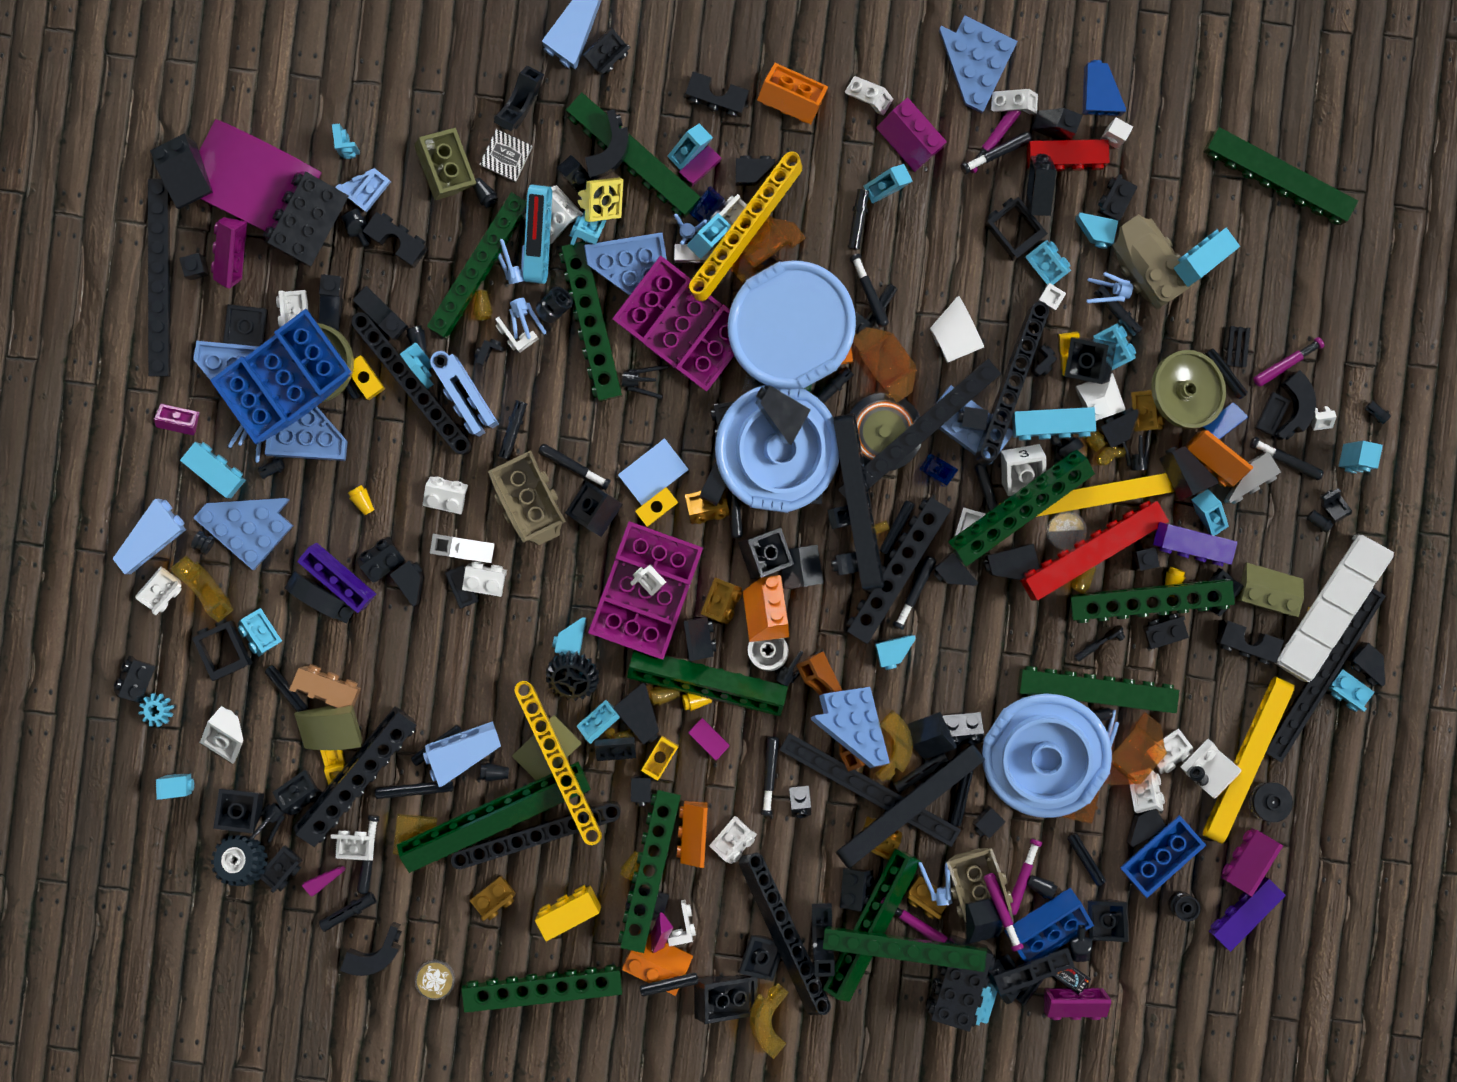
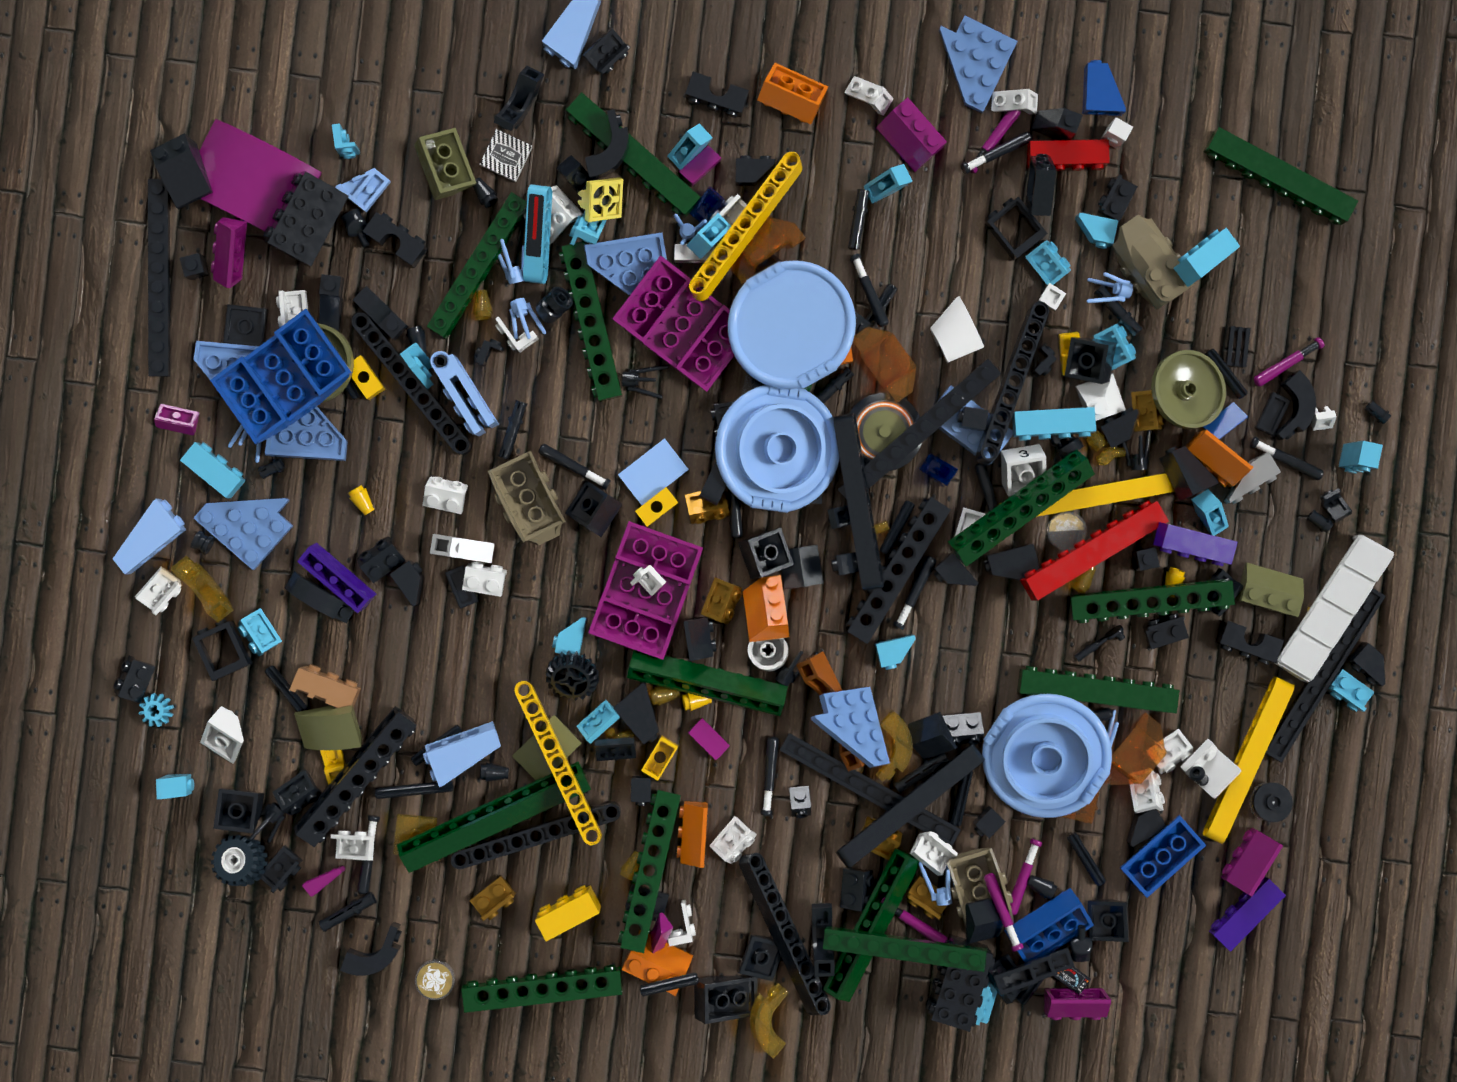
black slope [756,385,811,445] -> none
black wheel [1168,891,1201,922] -> none
none -> white bracket [910,831,958,876]

